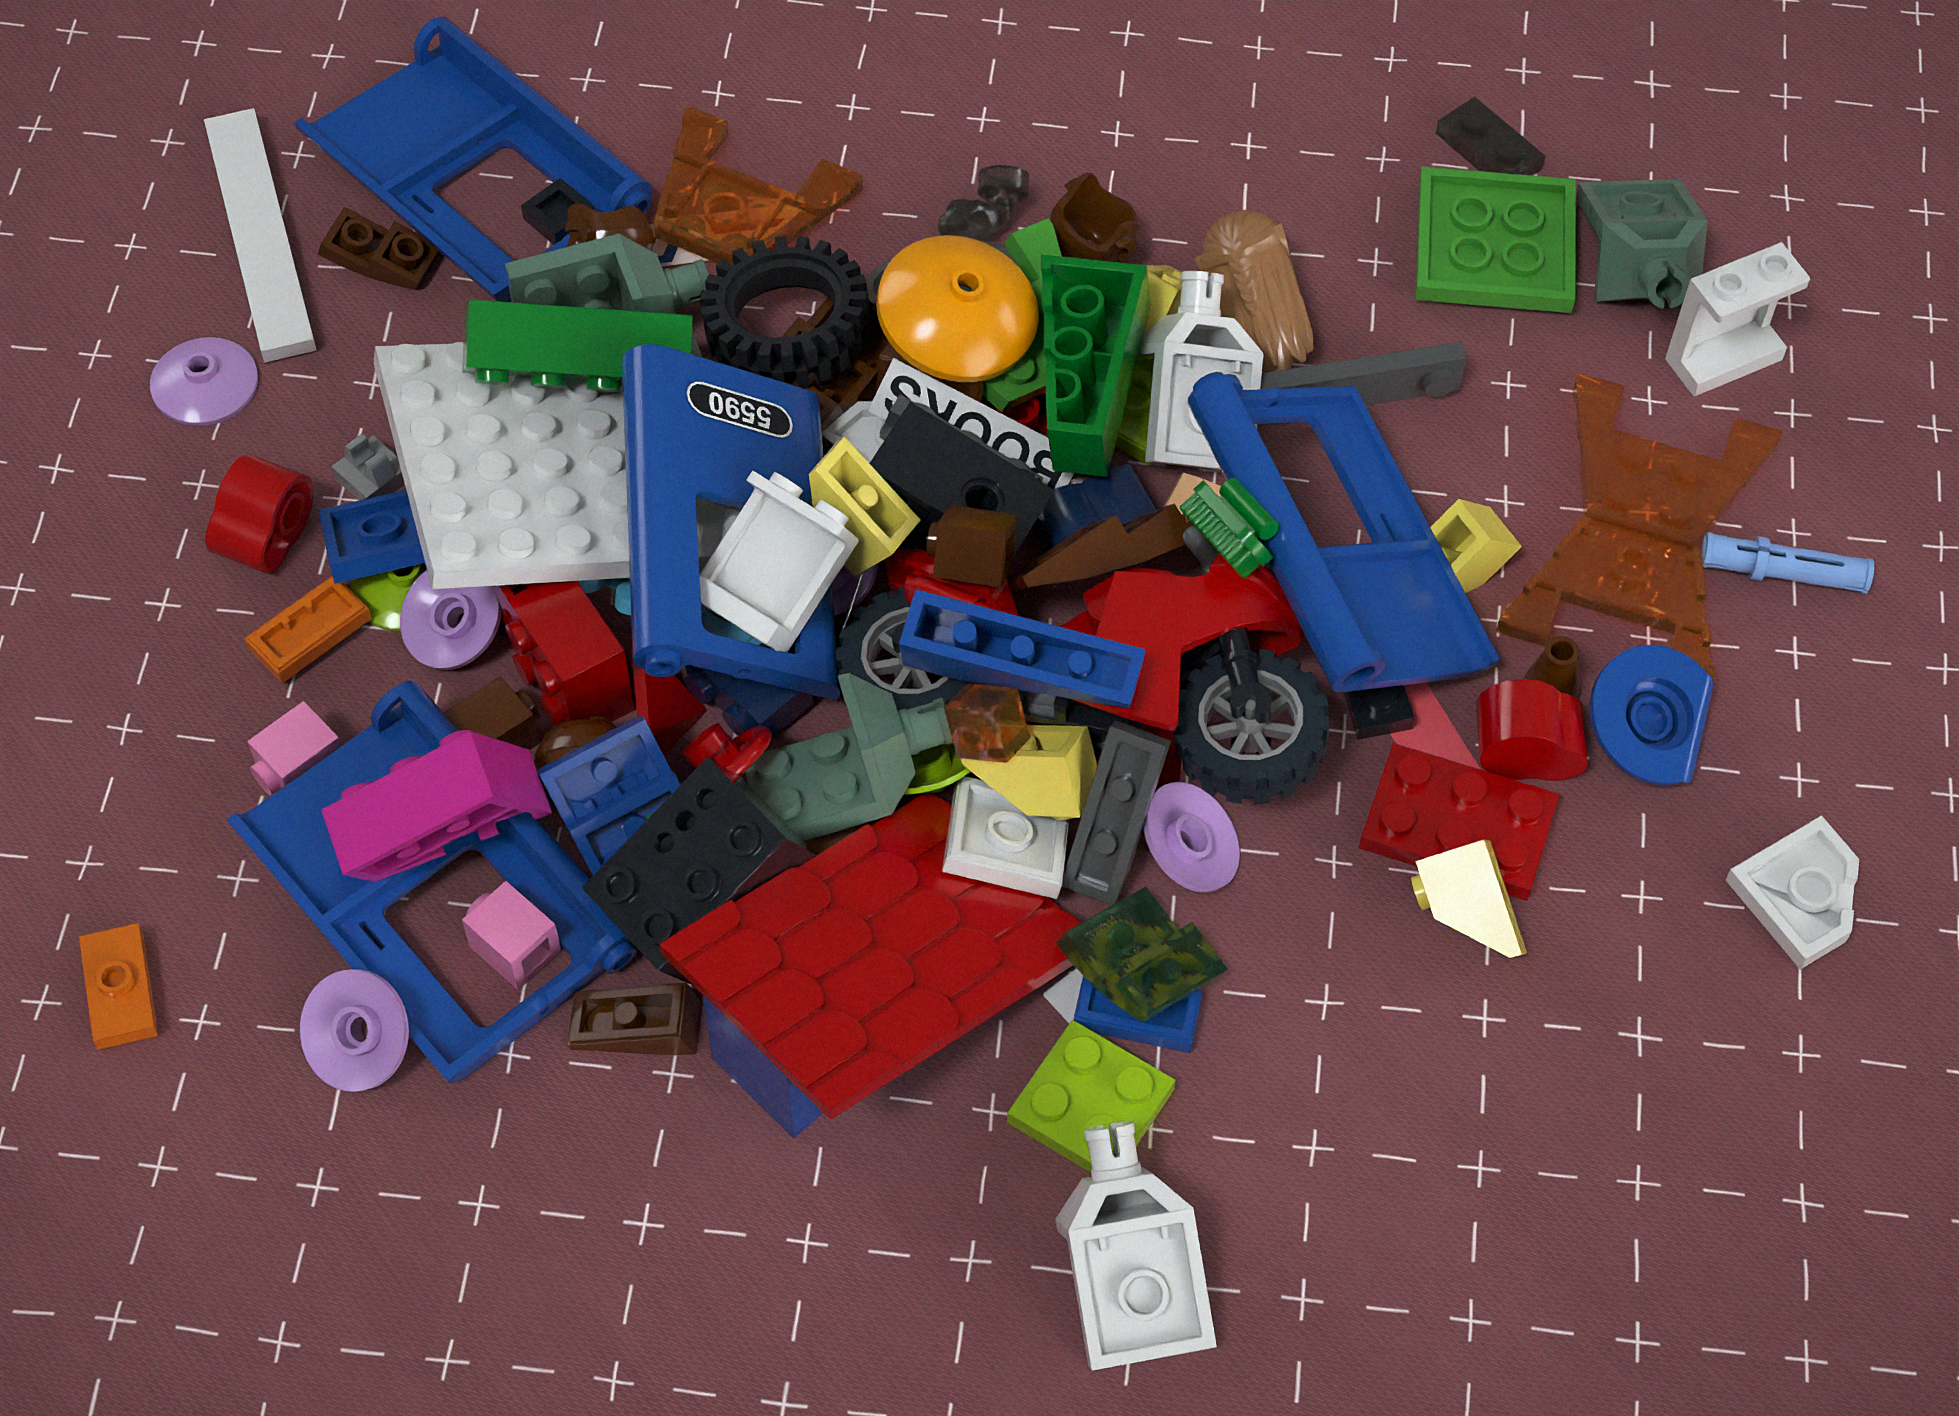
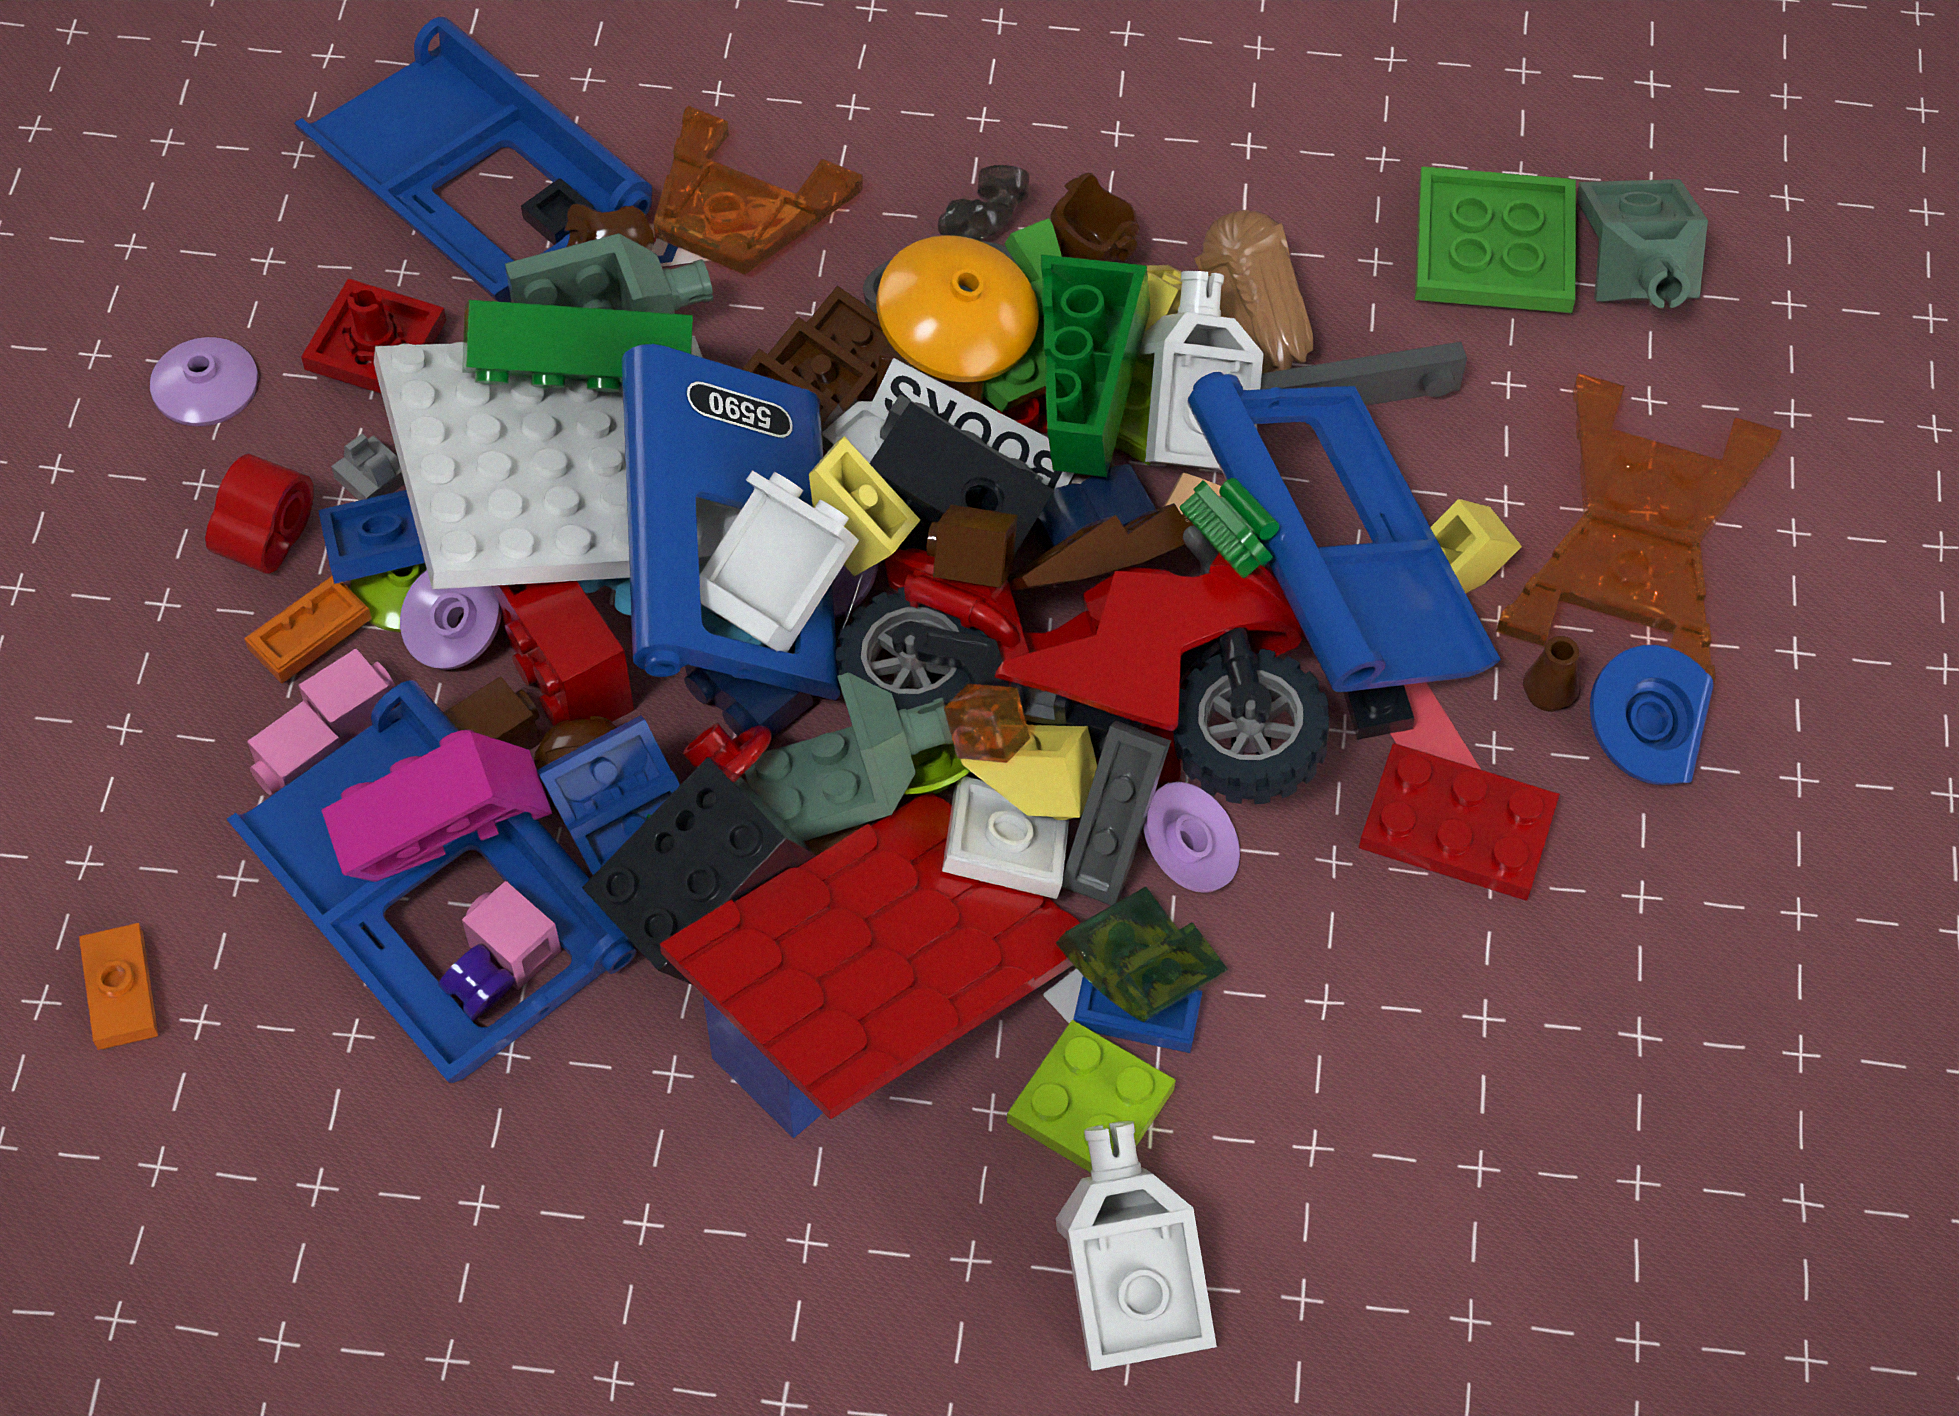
white tile [204,108,317,363] -> none
lavender dish [300,969,409,1092] -> none
reddish brown slope [318,206,439,289] -> none
reddish brown slope [567,983,702,1055] -> none
red slope [630,640,707,756] -> none
black tyre [700,236,871,388] -> none
blue slope [899,589,1146,708] -> none
slope [1411,840,1527,958] -> none
clear smoke plate [1436,96,1546,176] -> none
red piece [1476,679,1588,781] -> none
white panel [1665,242,1810,397] -> none
light blue pin [1700,532,1874,594] -> none
white plate [1726,816,1859,970] -> none
none -> bright pink brick [298,648,395,746]
none -> red plate [301,278,447,393]
none -> dark purple wheel [438,944,516,1020]

